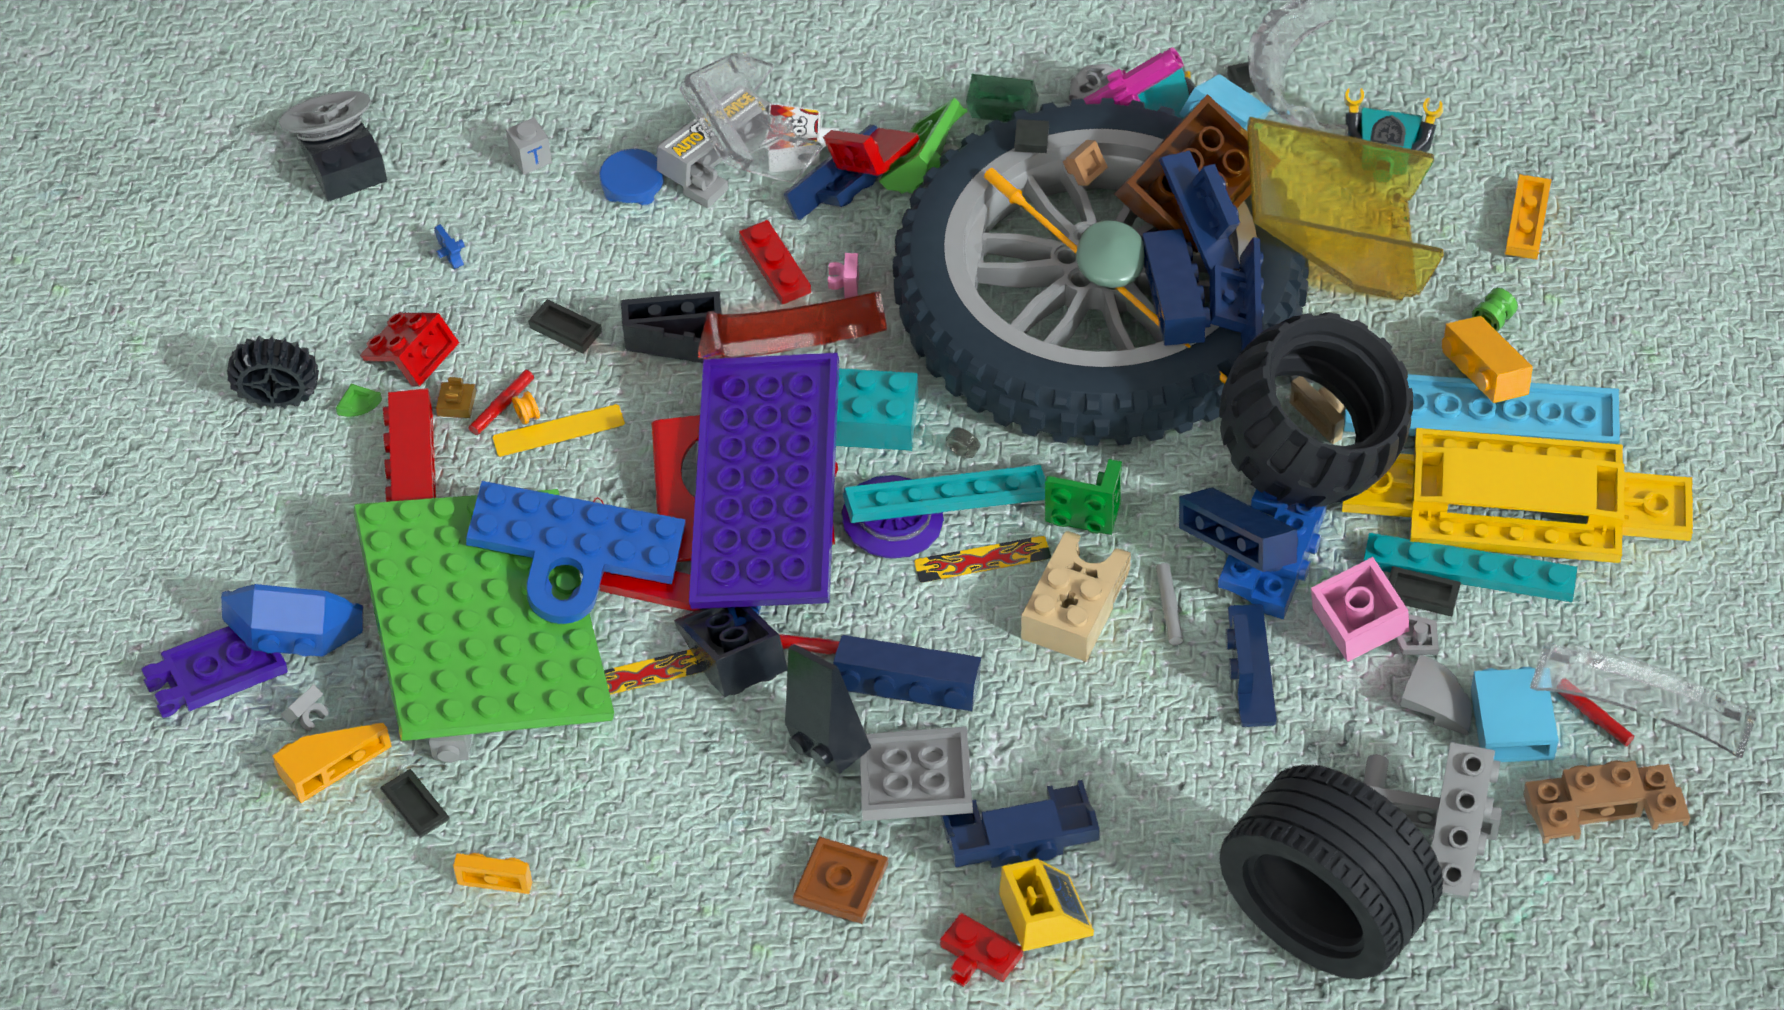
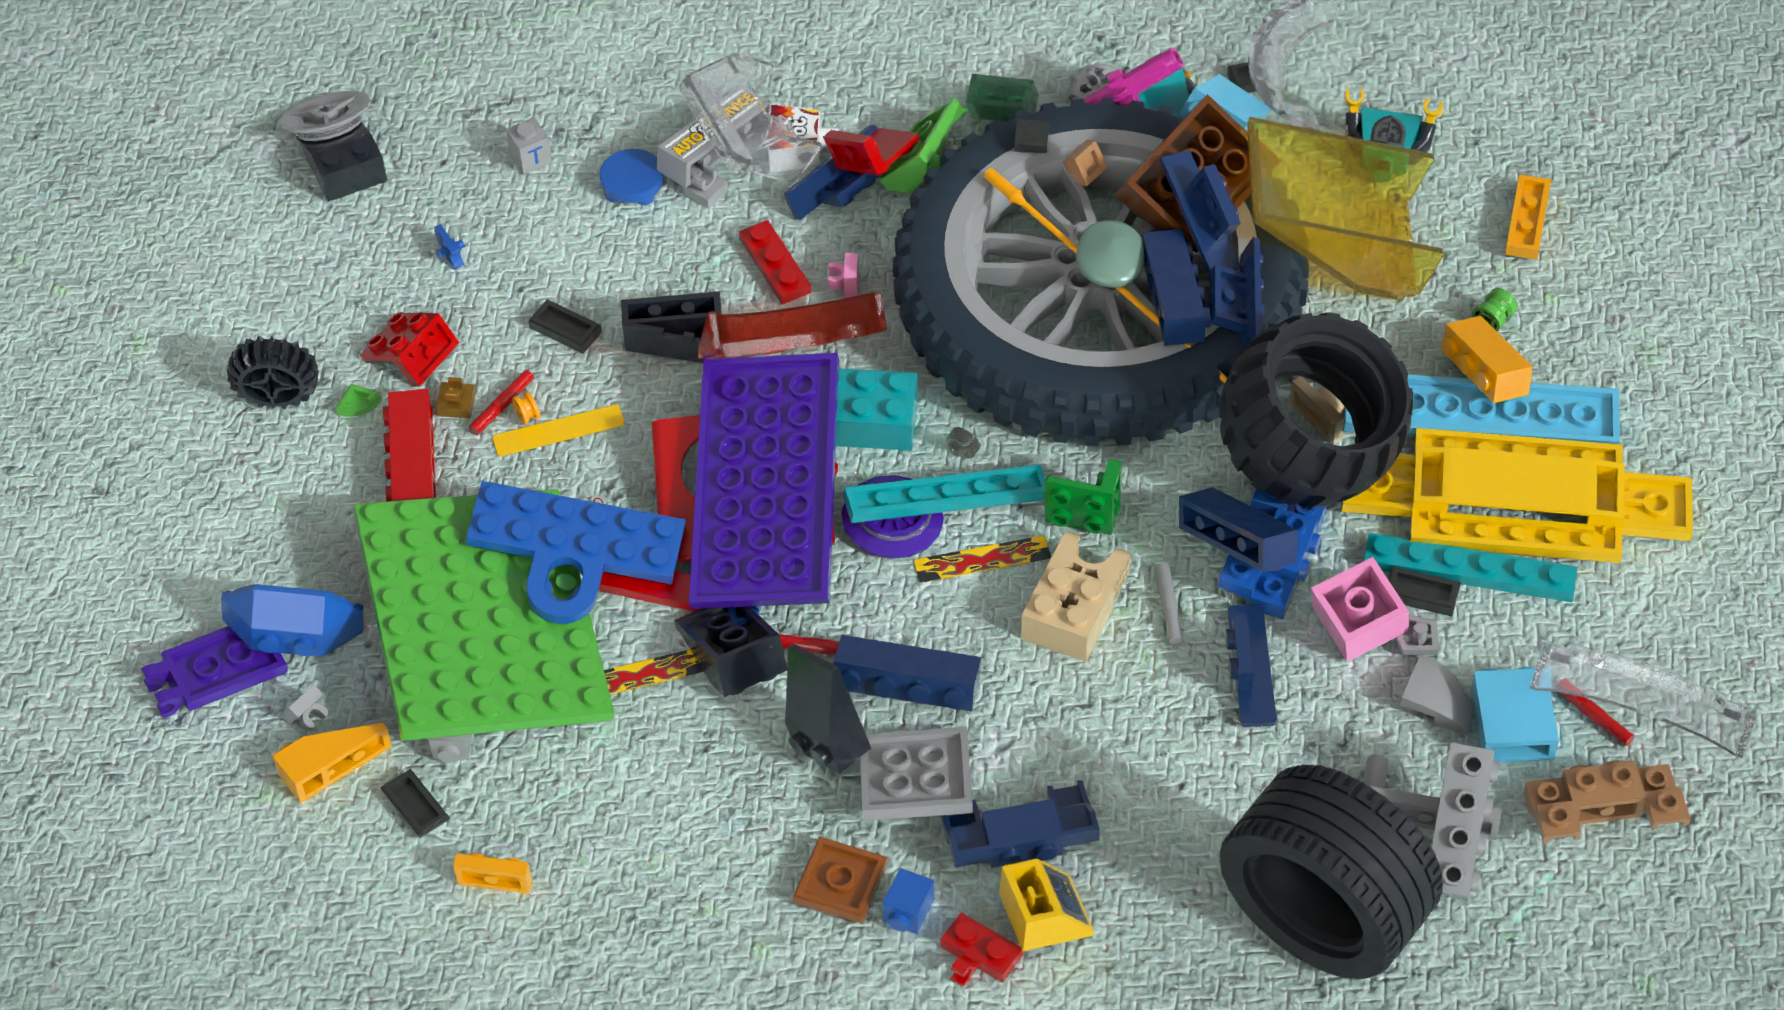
none -> blue brick [882,868,935,935]

